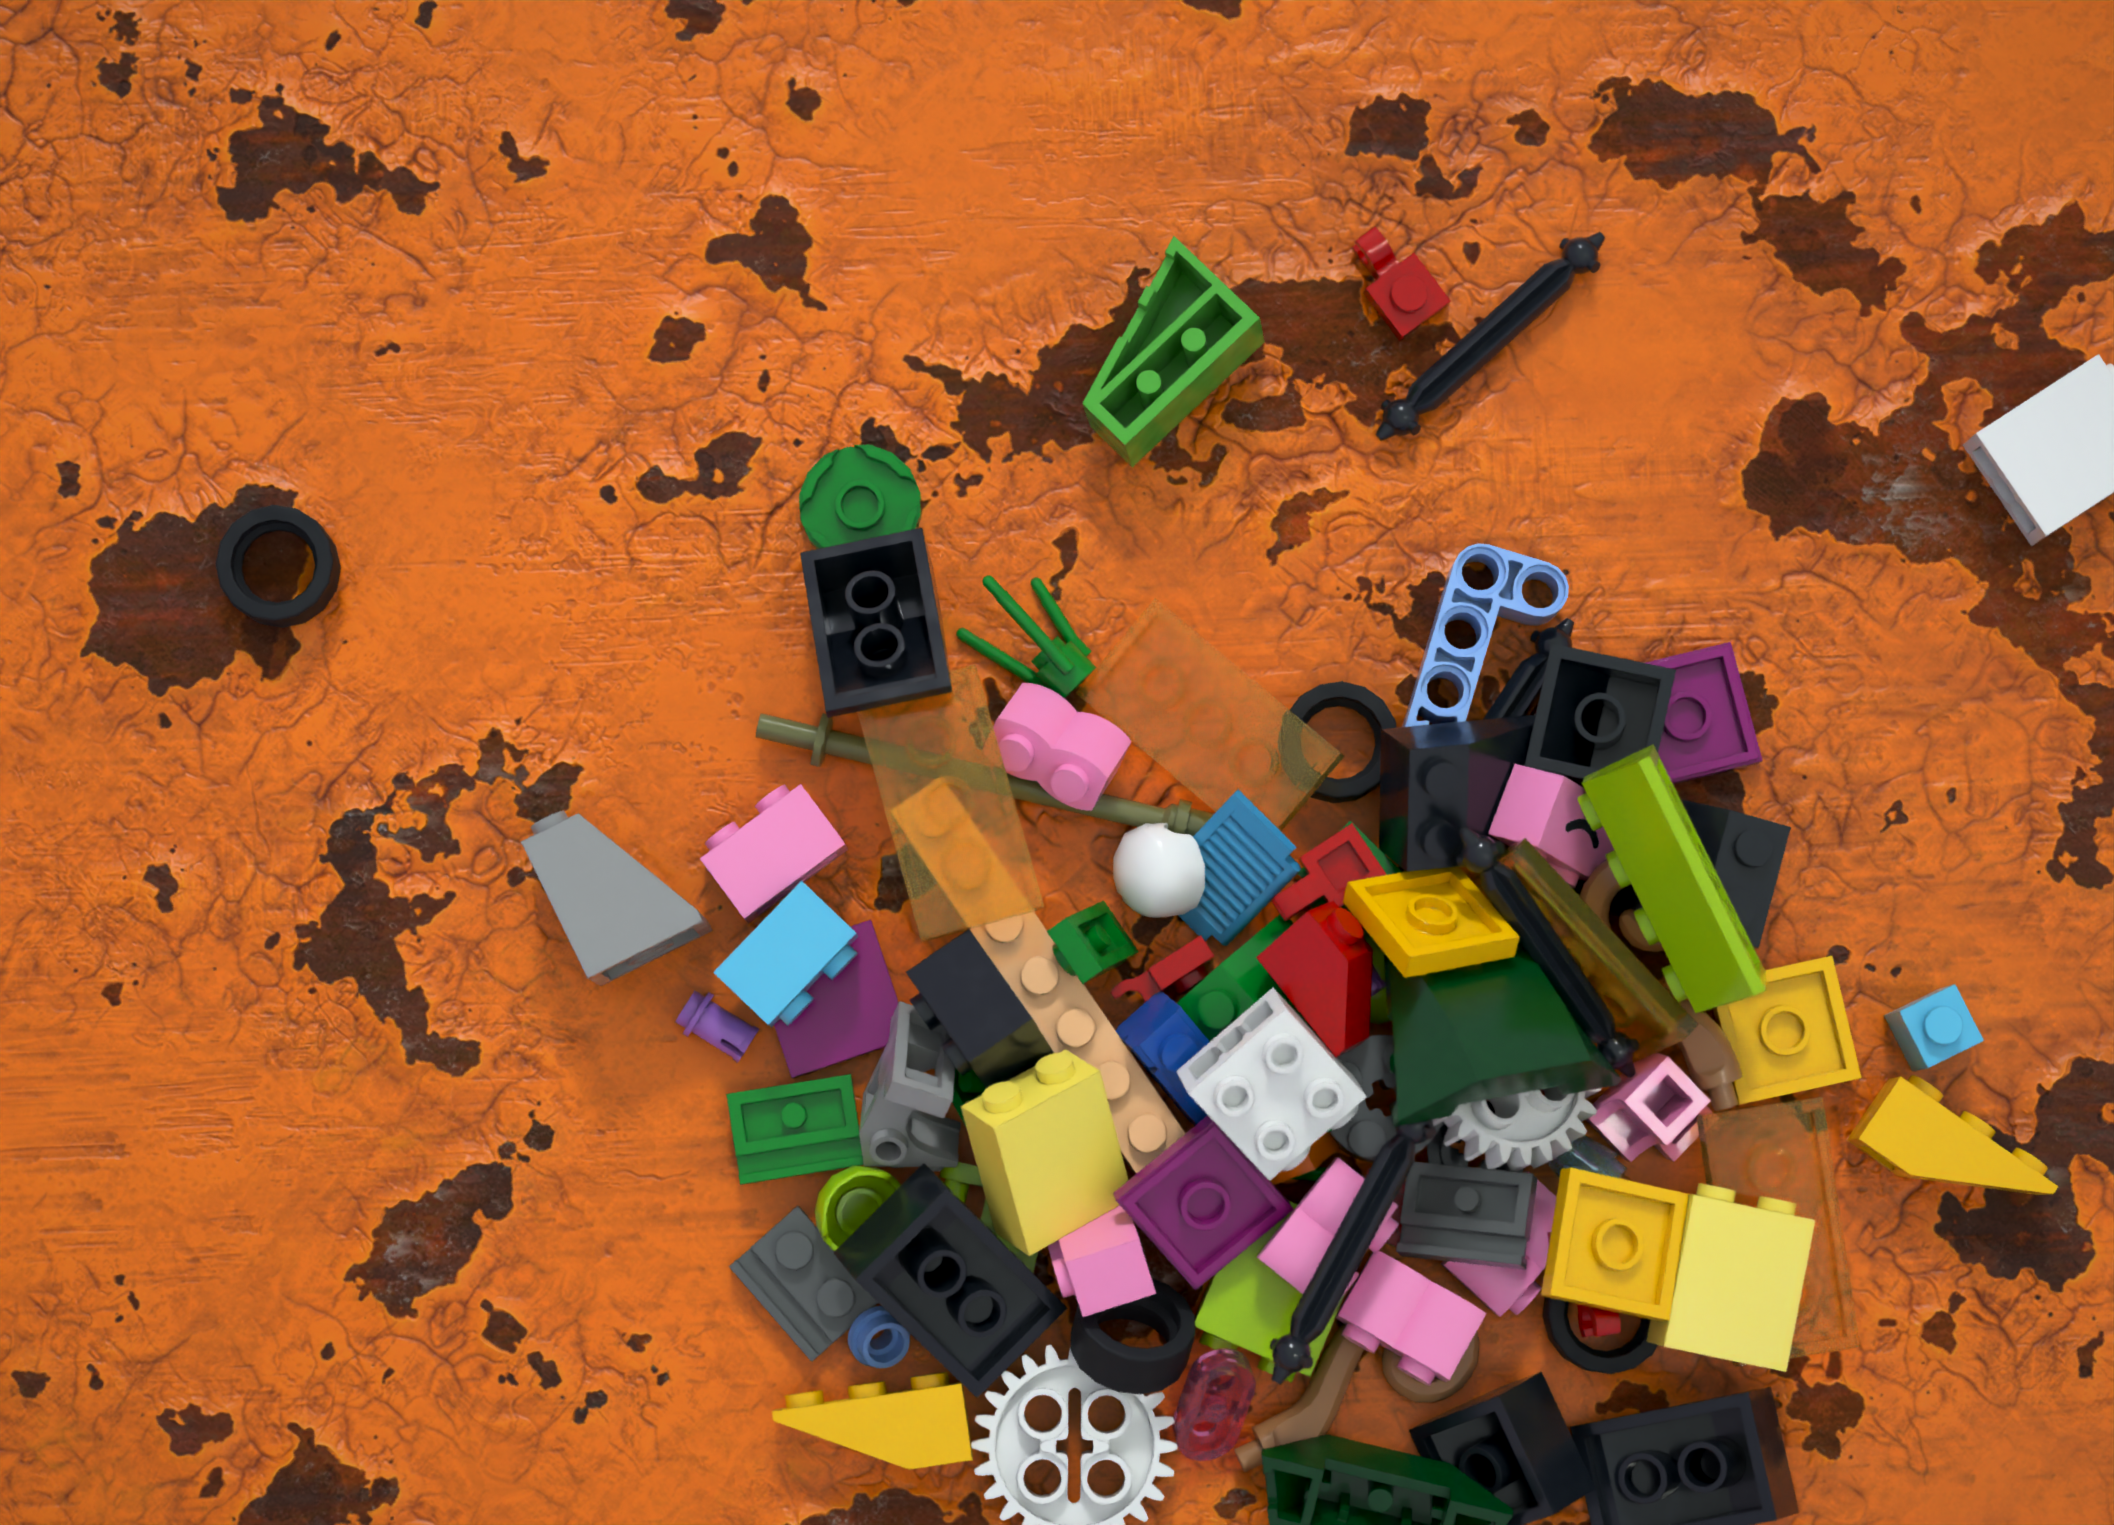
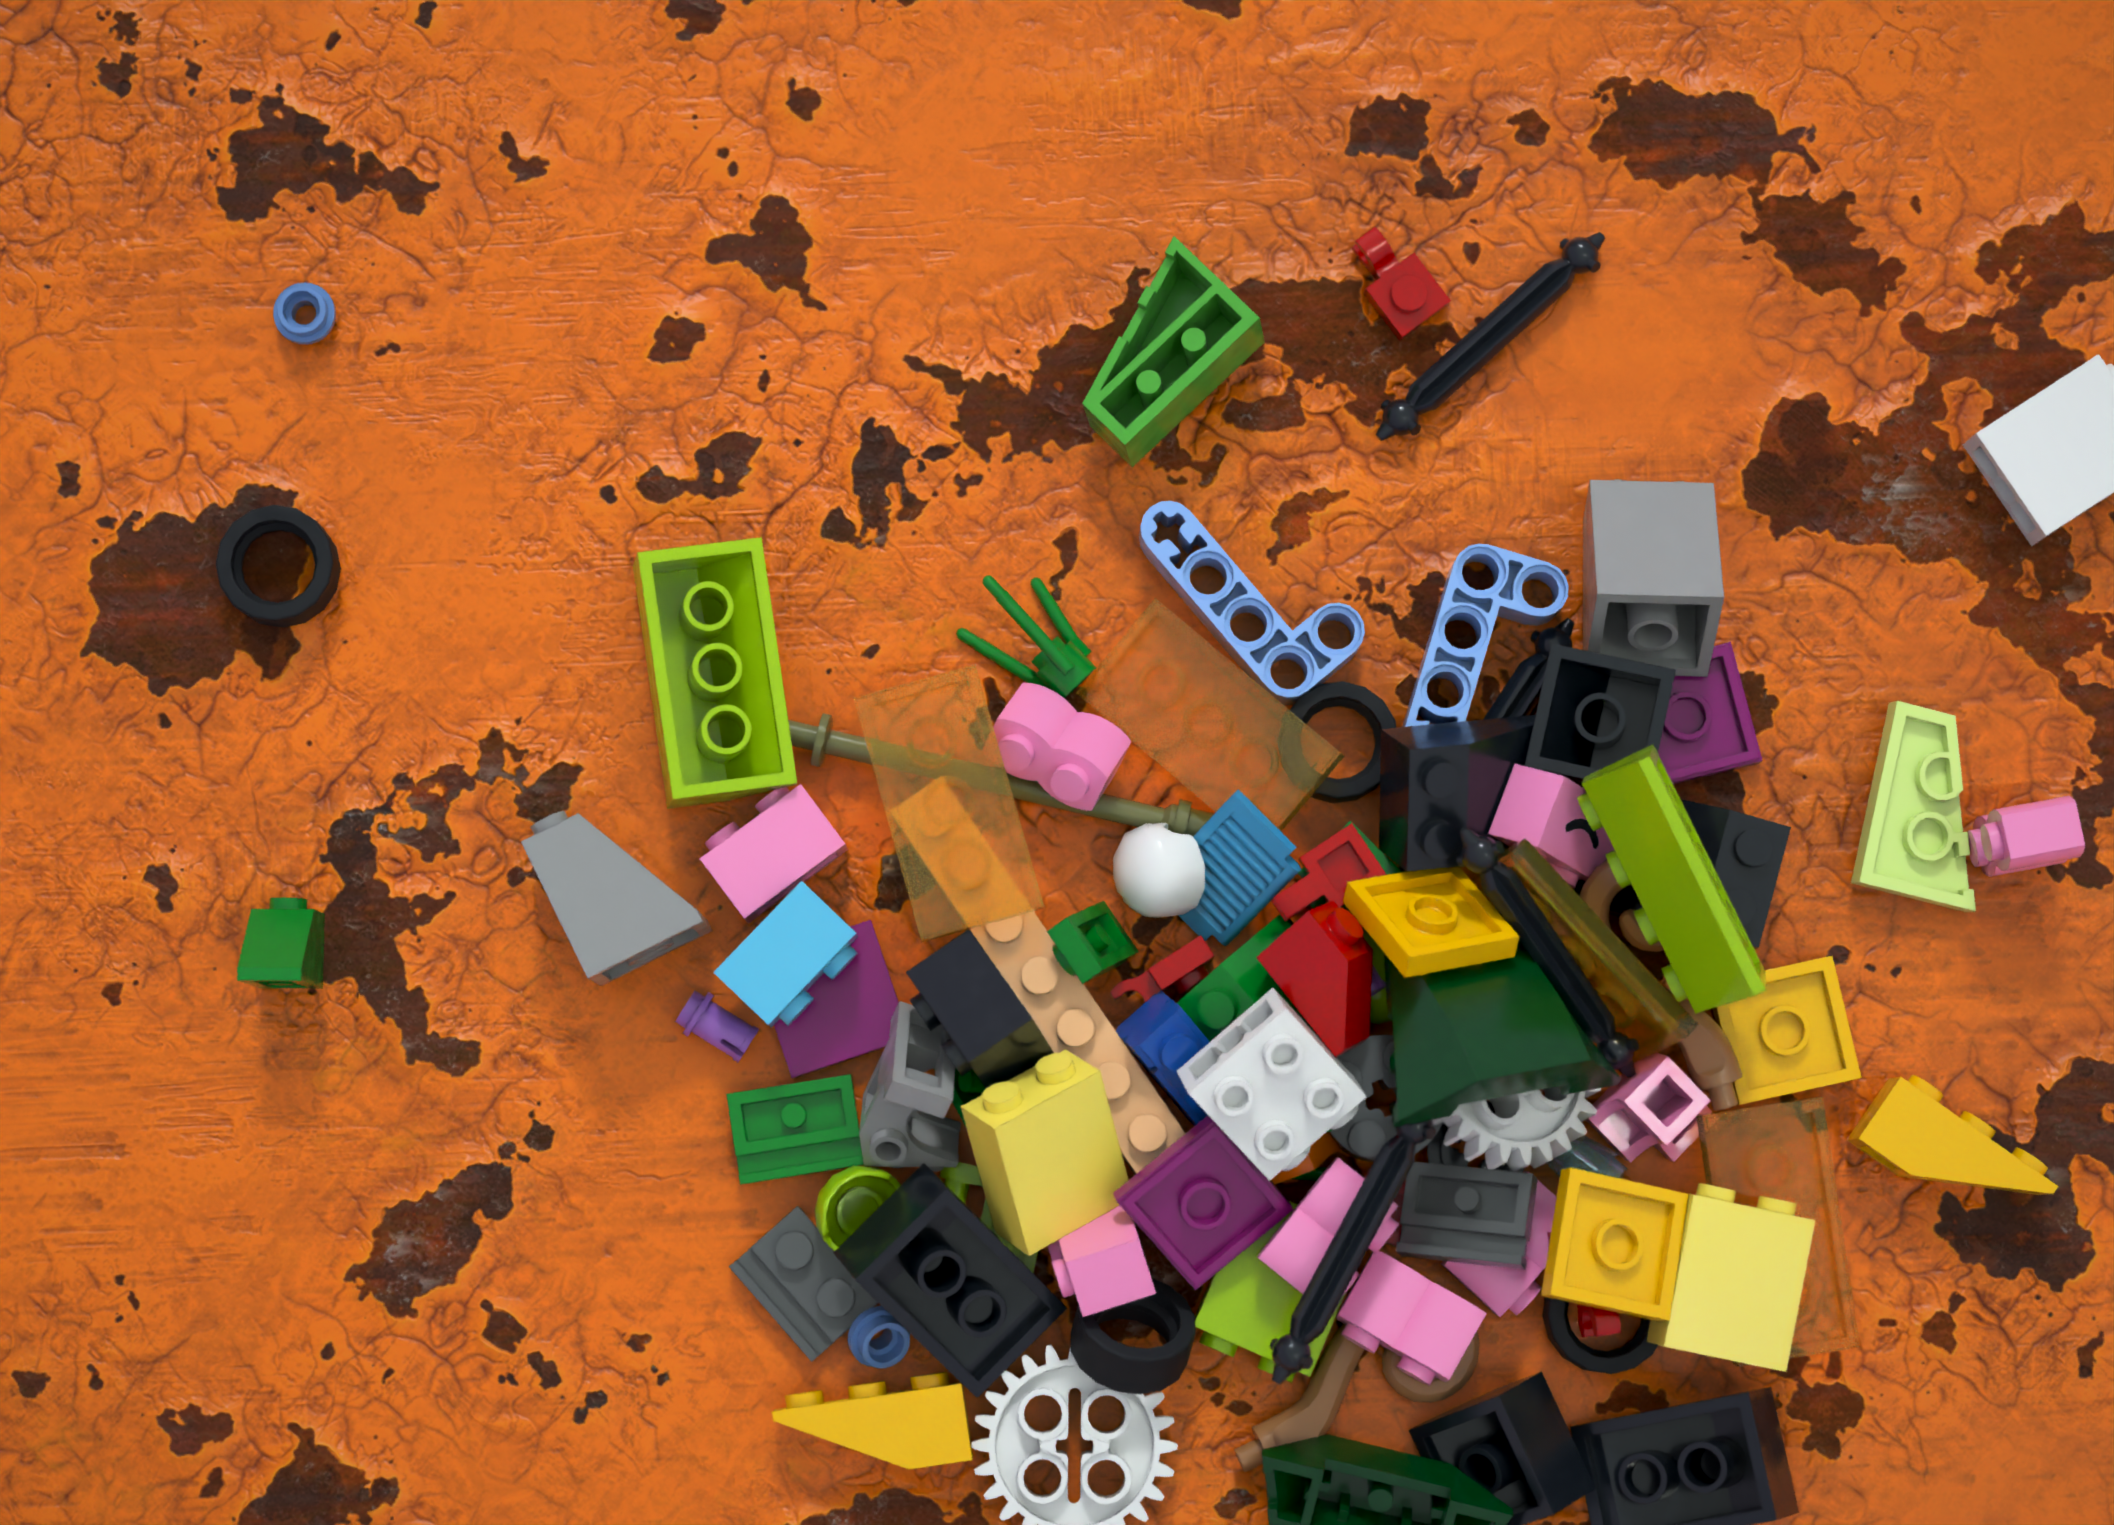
green tile [799,444,921,549] -> none
black slope [800,528,952,718] -> none
clear pink plate [1172,1348,1256,1461] -> none
medium azure brick [1884,984,1984,1071] -> none
none -> green slope [237,898,325,989]
none -> medium blue plate [273,283,336,345]
none -> lime slope [633,537,797,809]
none -> light blue beam [1139,501,1365,706]
none -> light grey slope [1583,479,1724,677]
none -> yellowish green wing [1851,701,1976,912]
none -> bright pink brick [1968,796,2085,877]

